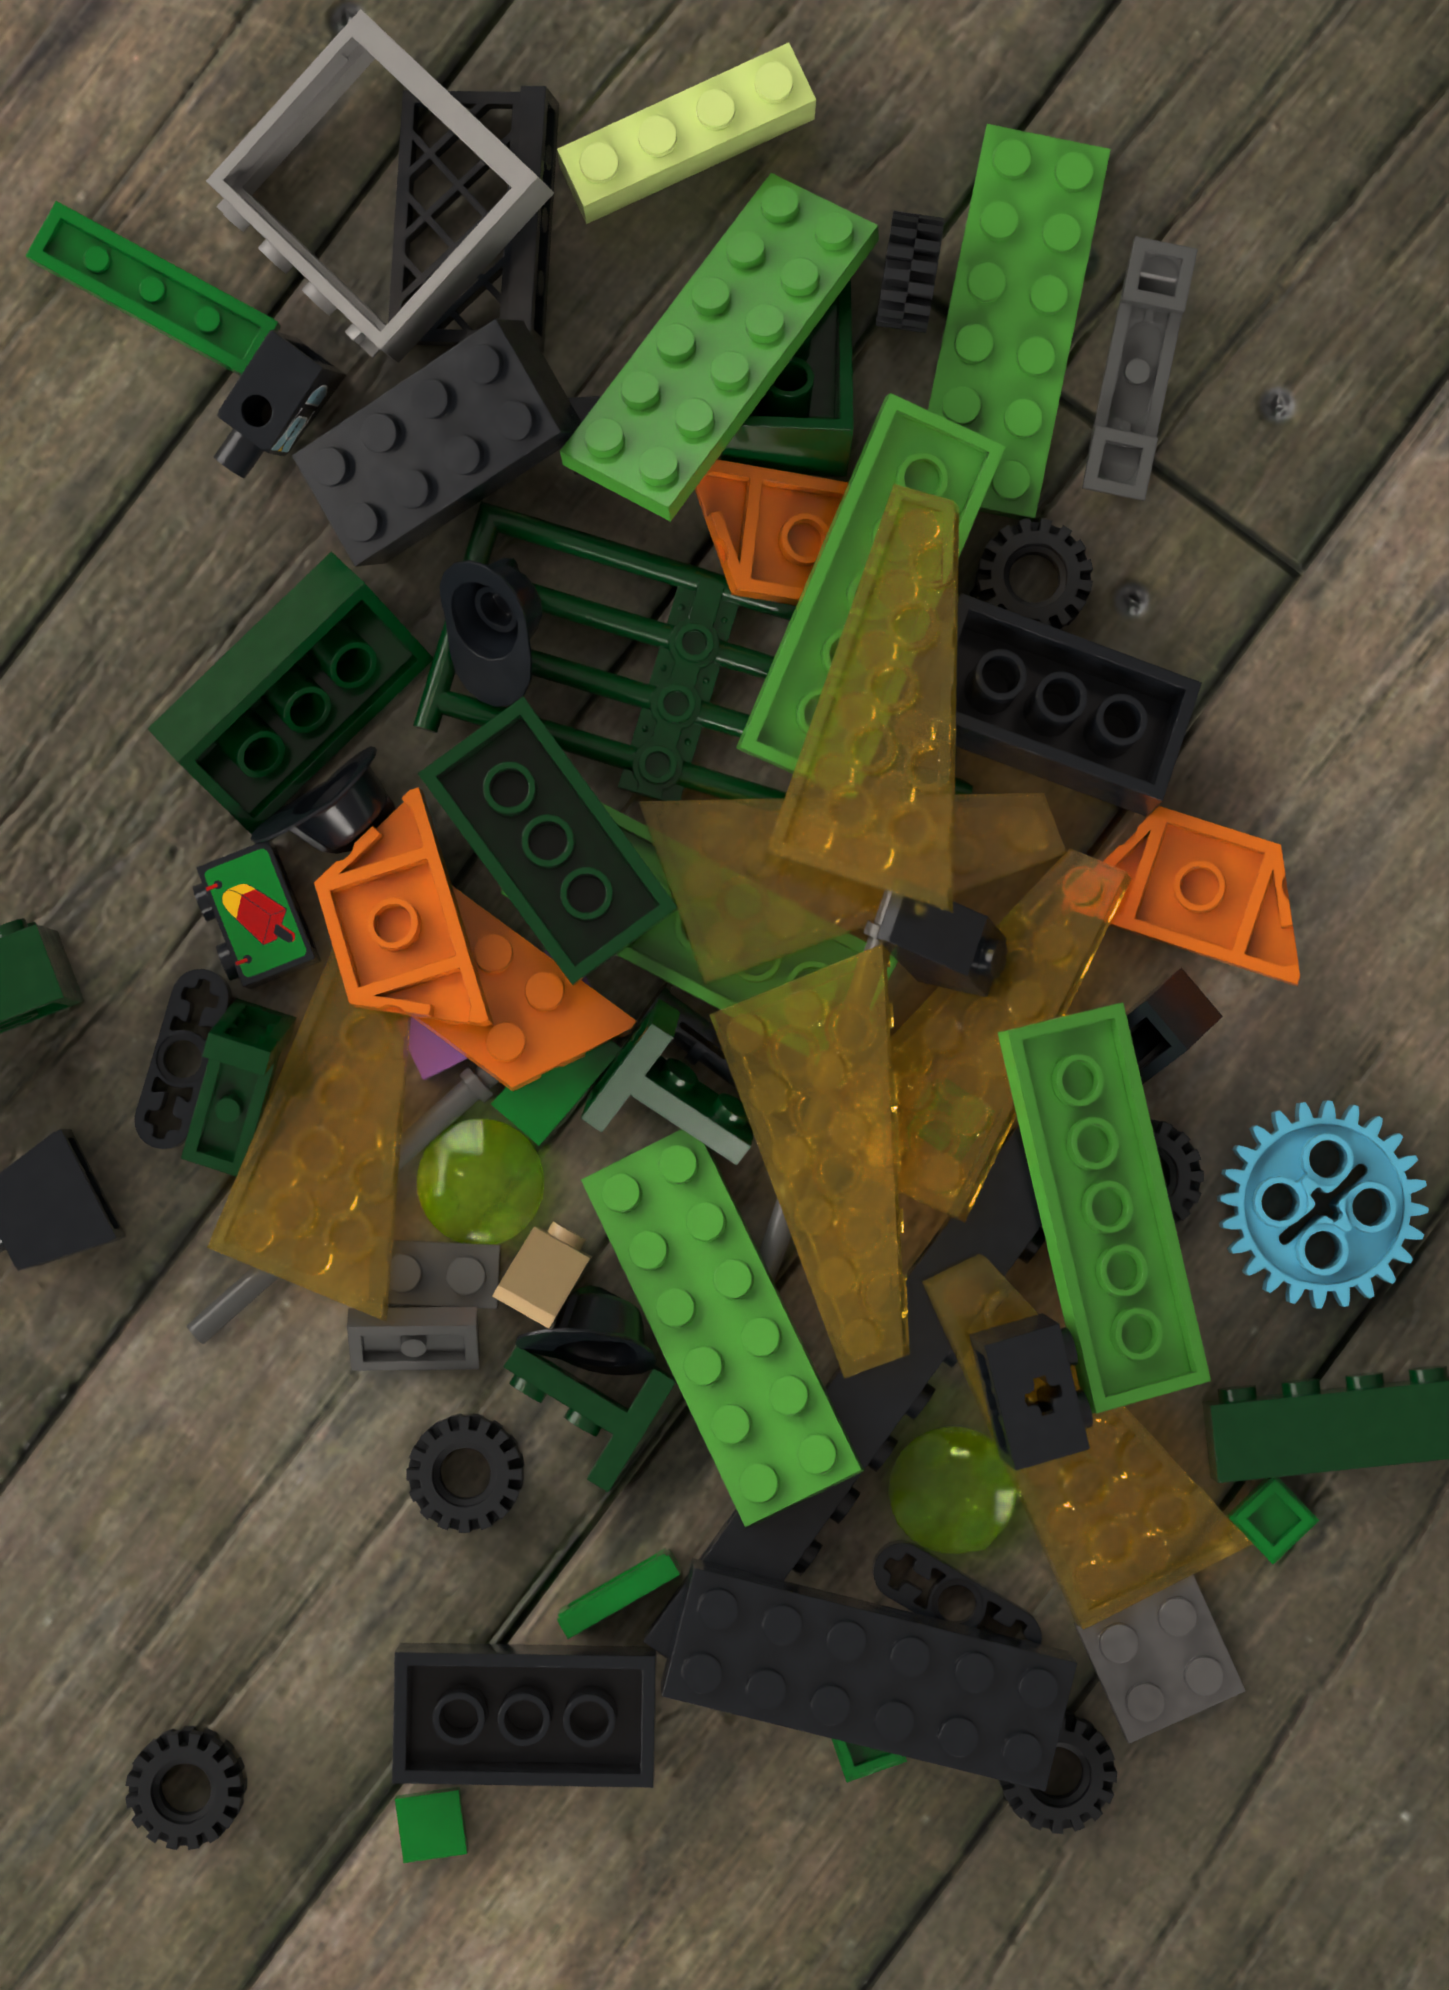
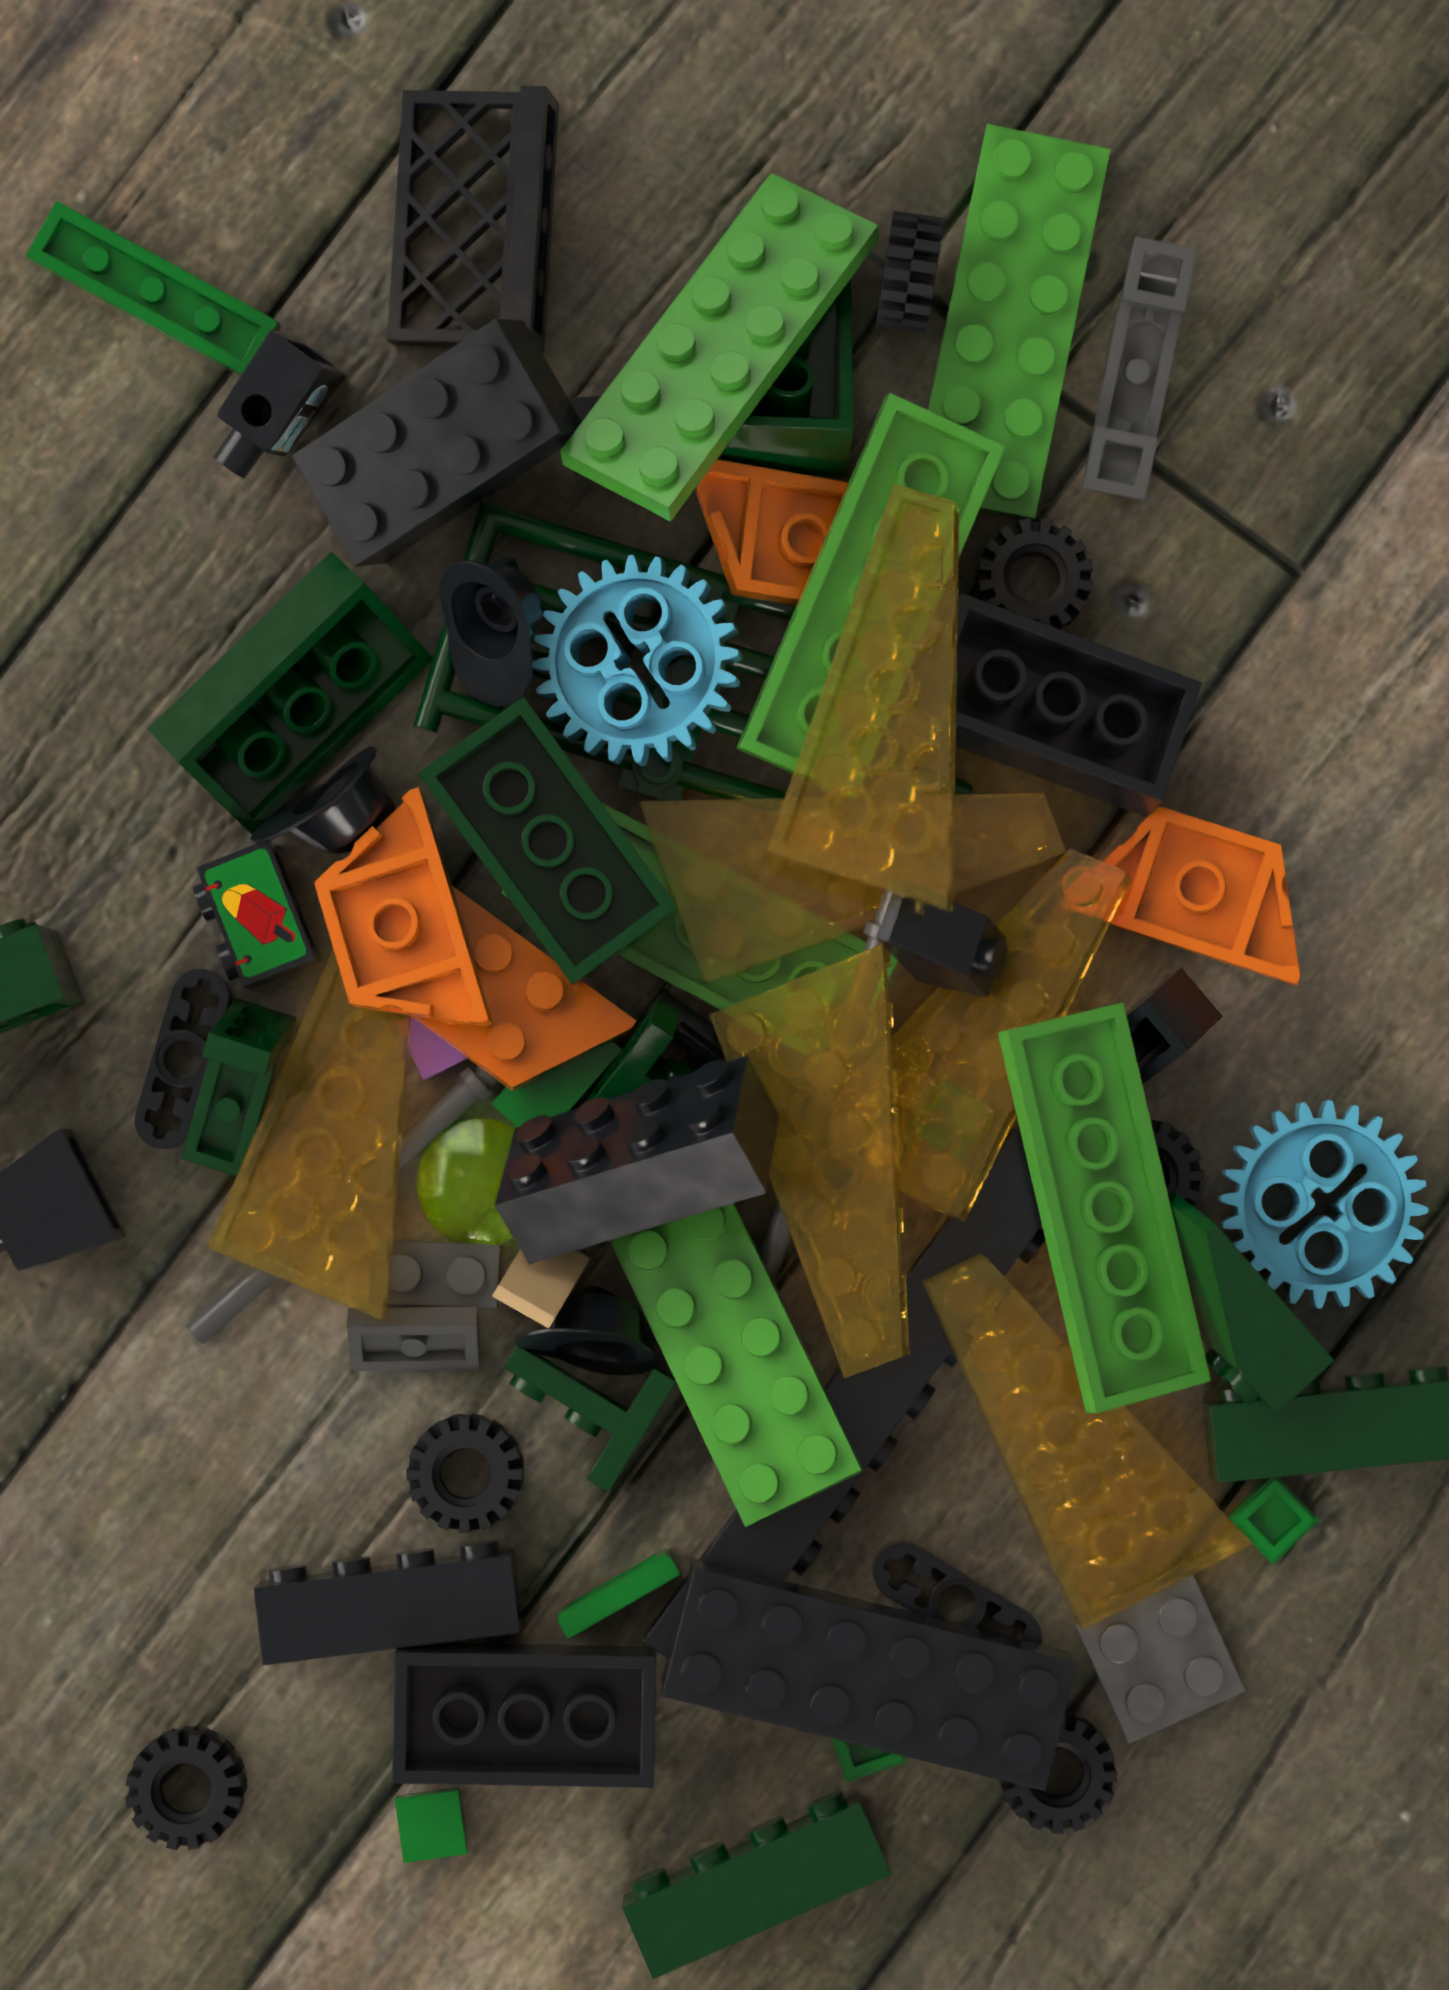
light grey window [206,9,554,363] -> none
yellowish green brick [557,42,816,224] -> none
clear neon green dish [889,1426,1017,1554] -> none
black brick [969,1313,1093,1471] -> none
none -> black brick [253,1540,523,1665]
none -> black brick [495,1055,780,1264]
none -> medium azure gear [532,555,743,767]
none -> dark green brick [622,1790,891,1979]
none -> dark green slope [1168,1192,1334,1414]

